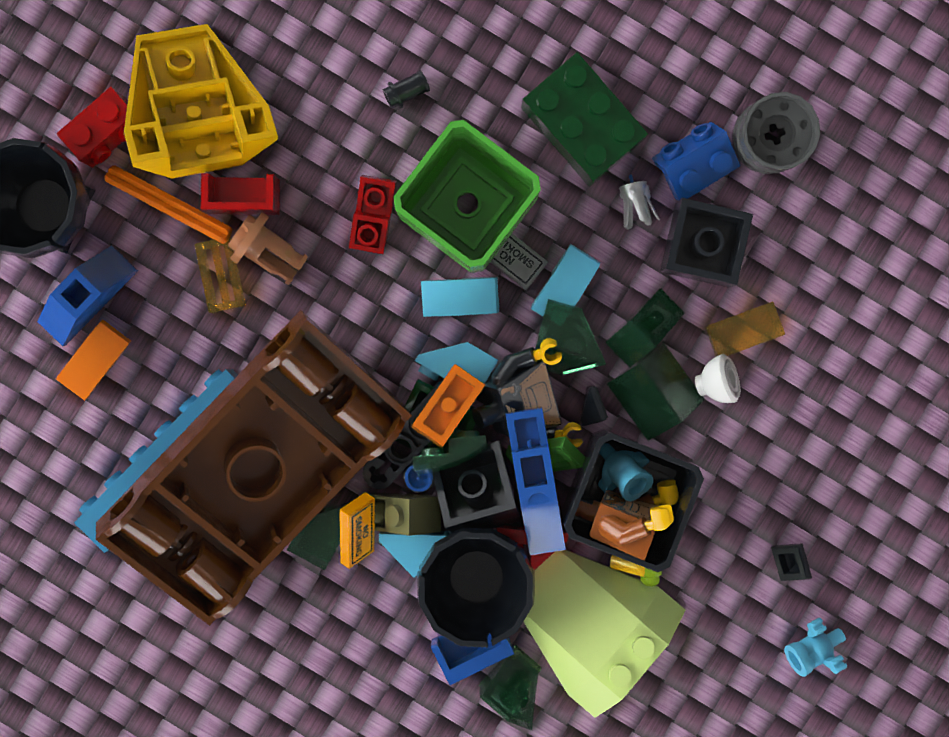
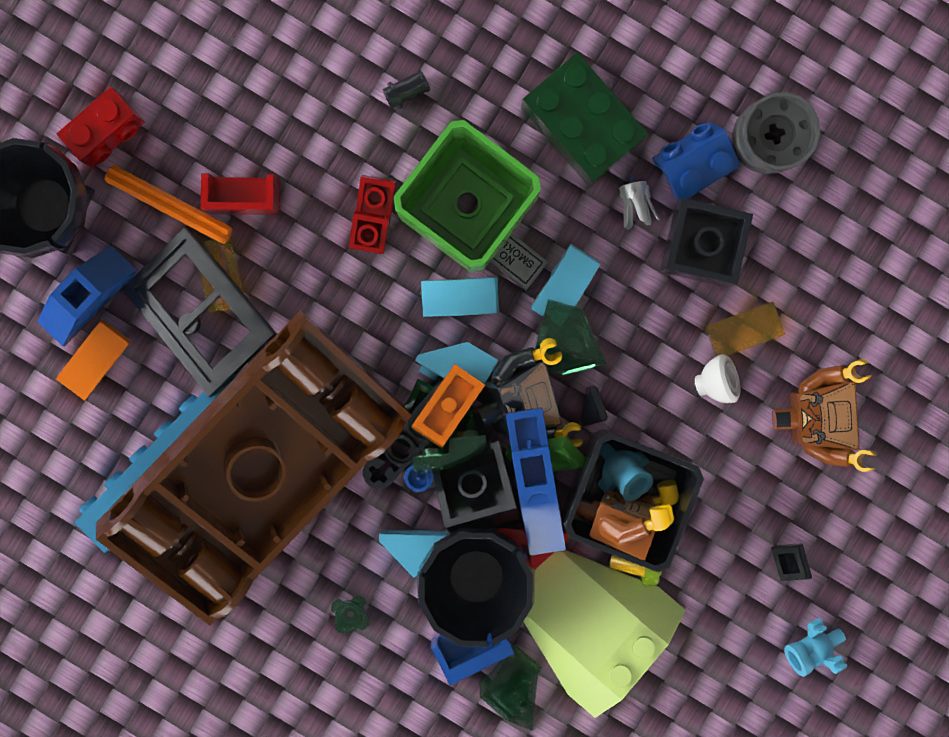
yellow wedge [124,24,278,179] -> none
nougat piece [227,212,308,285] -> none
clear green slope [287,501,351,570] -> none
light orange tile [340,492,375,569] -> none
olive slope [362,493,441,536] -> none
clear green slope [606,288,685,368] -> none
clear green slope [607,343,705,441] -> none
none -> black door [122,226,277,397]
none -> clear green plate [331,595,370,634]
none -> torso [772,359,877,472]

